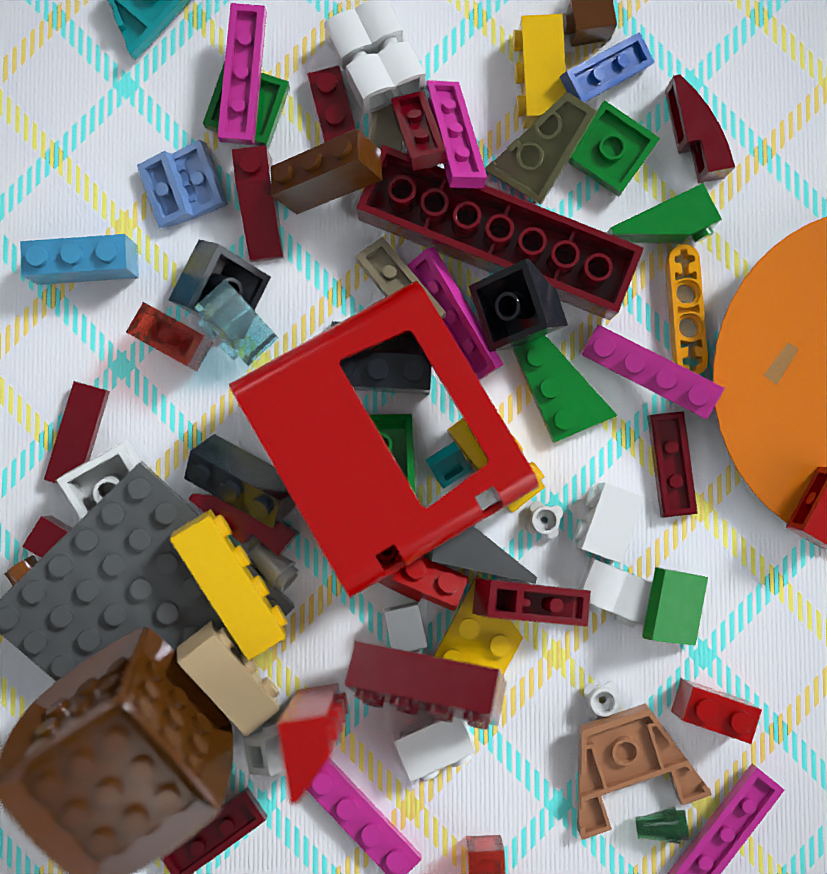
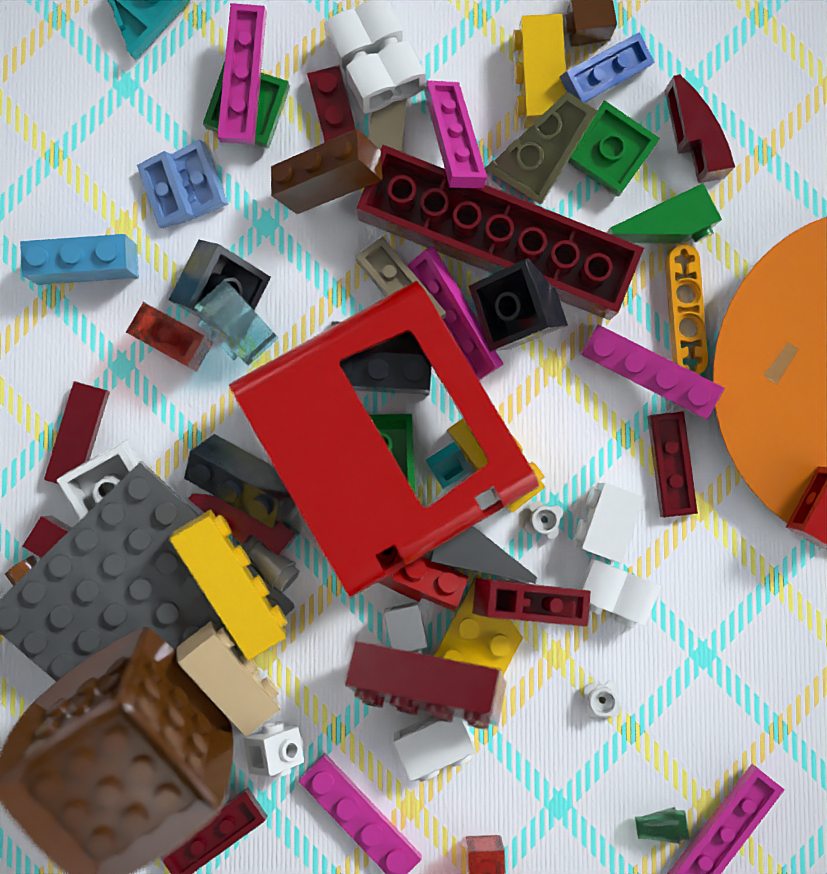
dark red slope [232,145,284,262] -> none
red slope [277,683,349,804] -> none
dark red plate [391,90,448,171] -> none
green wing [513,335,618,443] -> none
nougat wing [577,703,712,840] -> none
tile [642,567,708,646] -> none
red brick [671,678,762,744] -> none

